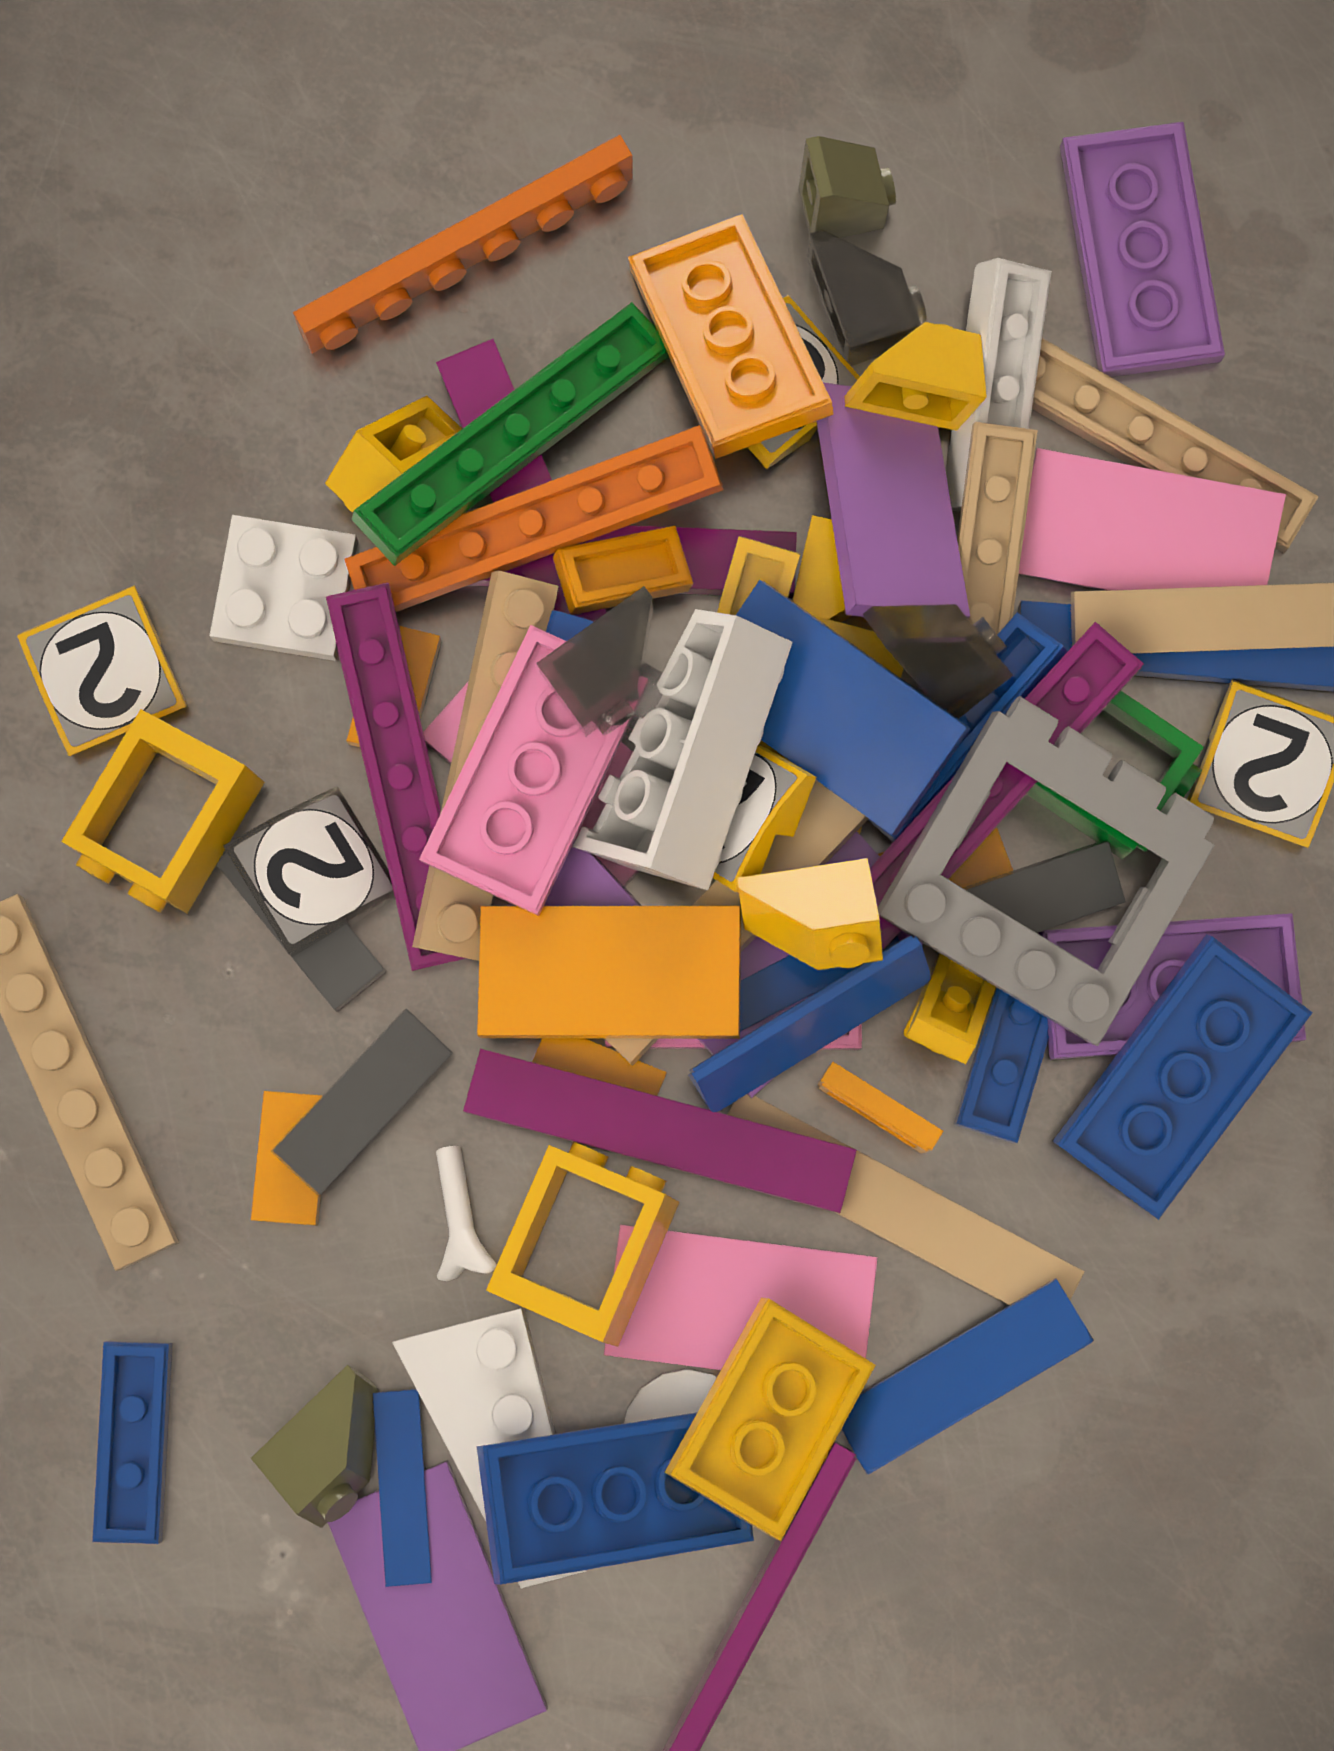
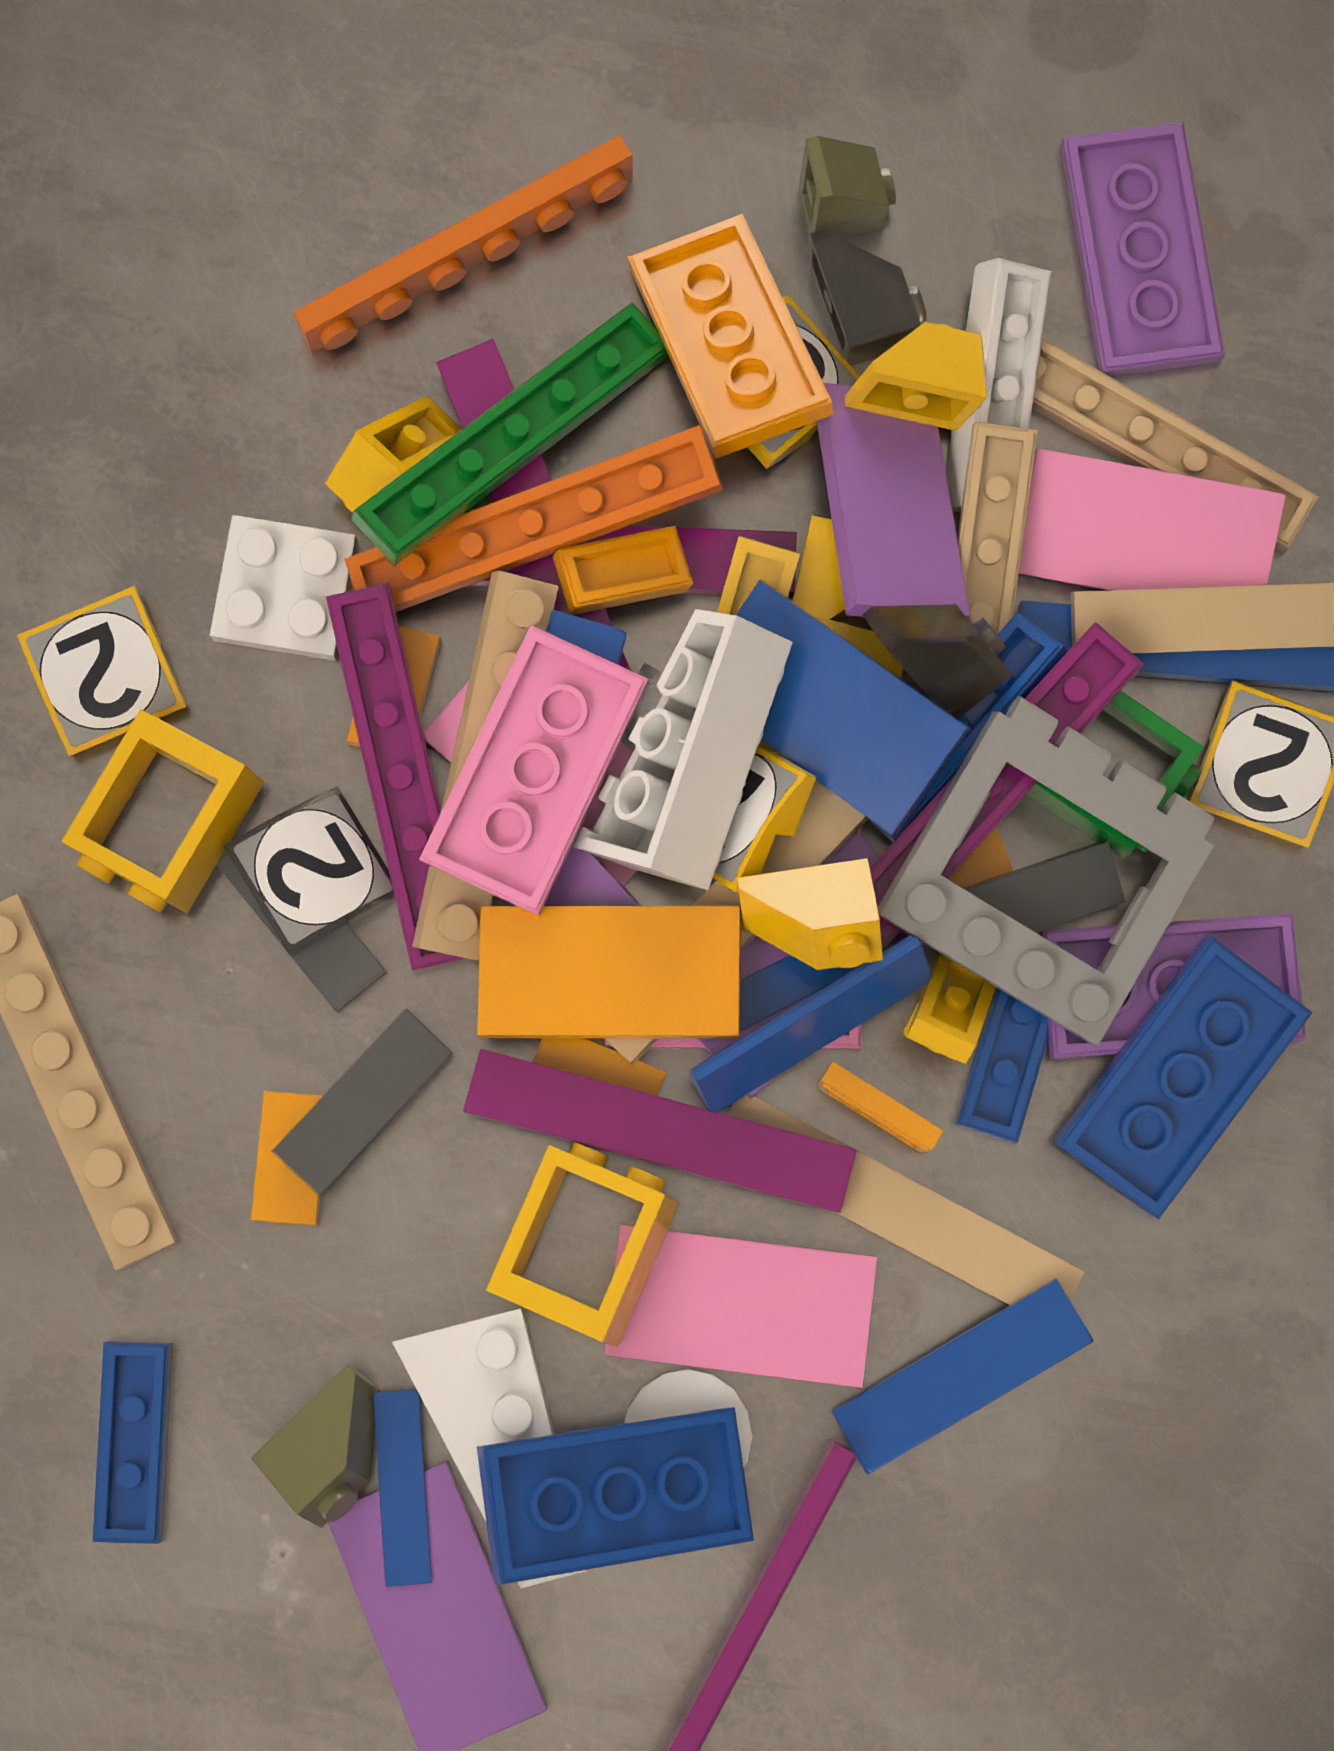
white piece [436,1146,497,1281] -> none
clear smoke slope [536,586,653,737] -> none
yellow tile [664,1297,876,1541] -> none

